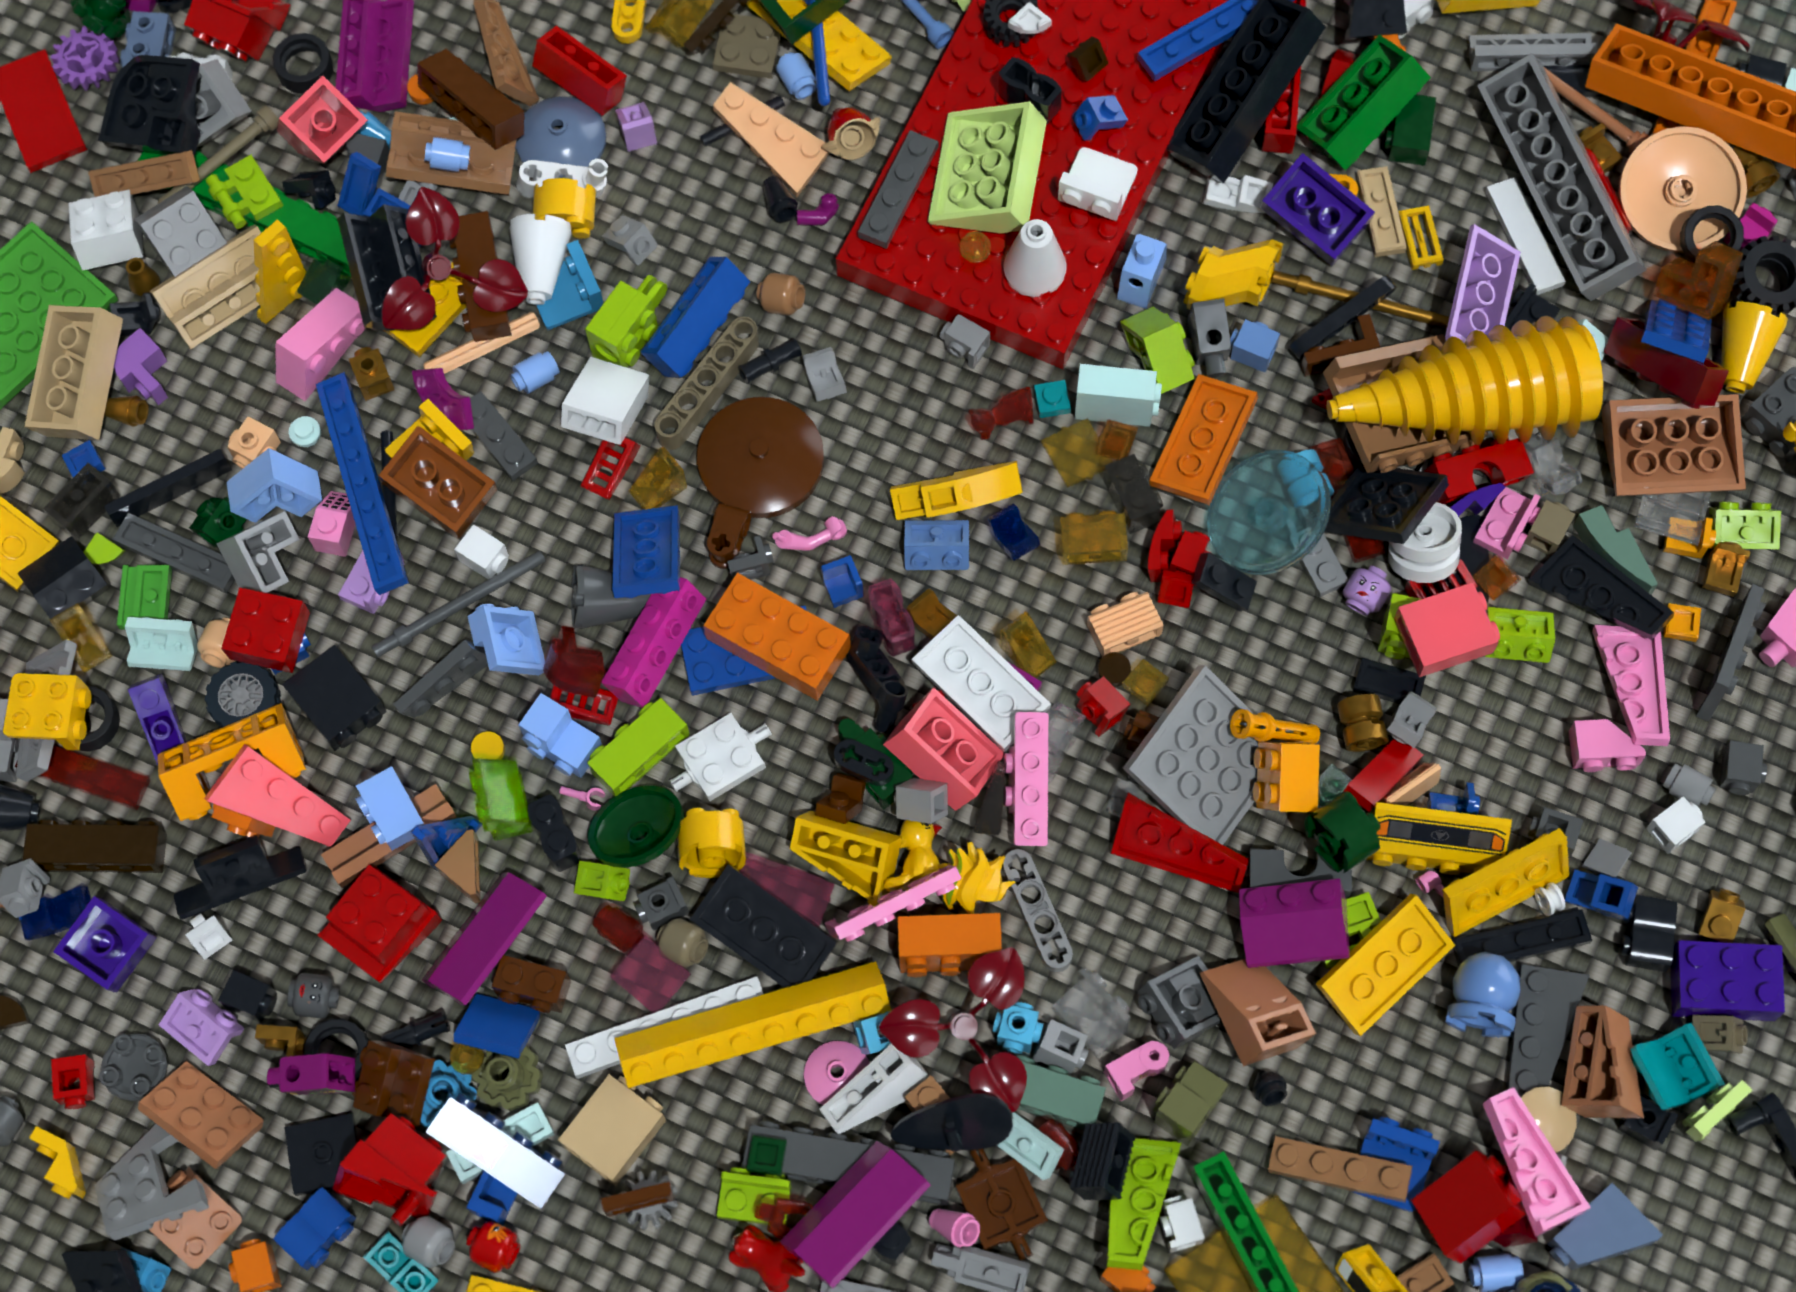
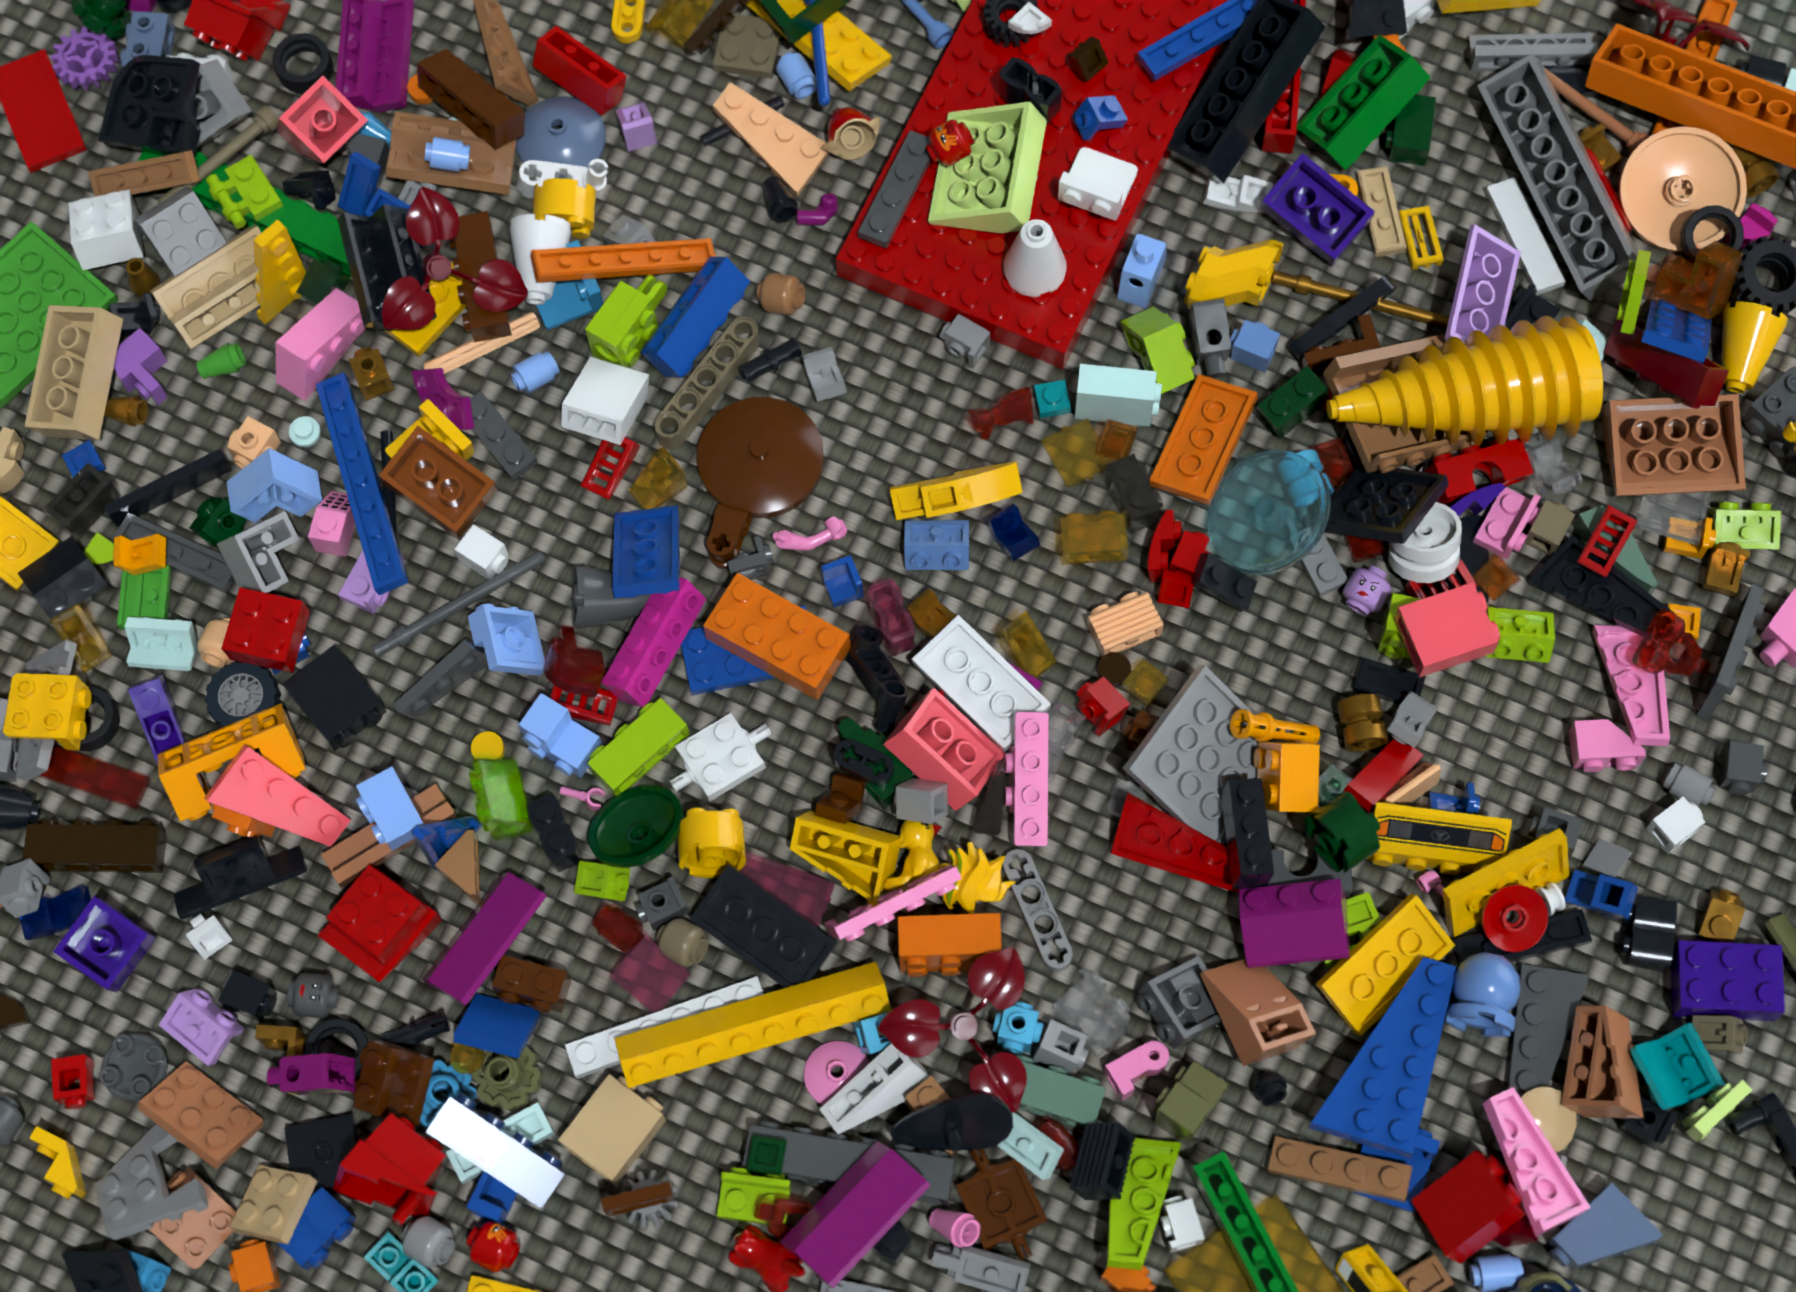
clear yellow plate [960,231,991,262] -> none
none -> light orange bracket [113,534,166,576]
none -> bright green cone [196,342,246,379]
none -> tan plate [229,1165,317,1244]
none -> orange tile [530,238,716,283]
none -> red head [926,119,975,166]
none -> black brick [1221,778,1274,889]
none -> dark green brick [1257,366,1330,439]
none -> blue wing [1308,957,1457,1158]
none -> red dish [1482,884,1548,952]
none -> red slope [1576,505,1638,578]
none -> lime plate [1617,250,1651,335]
none -> clear red piece [1632,609,1710,676]

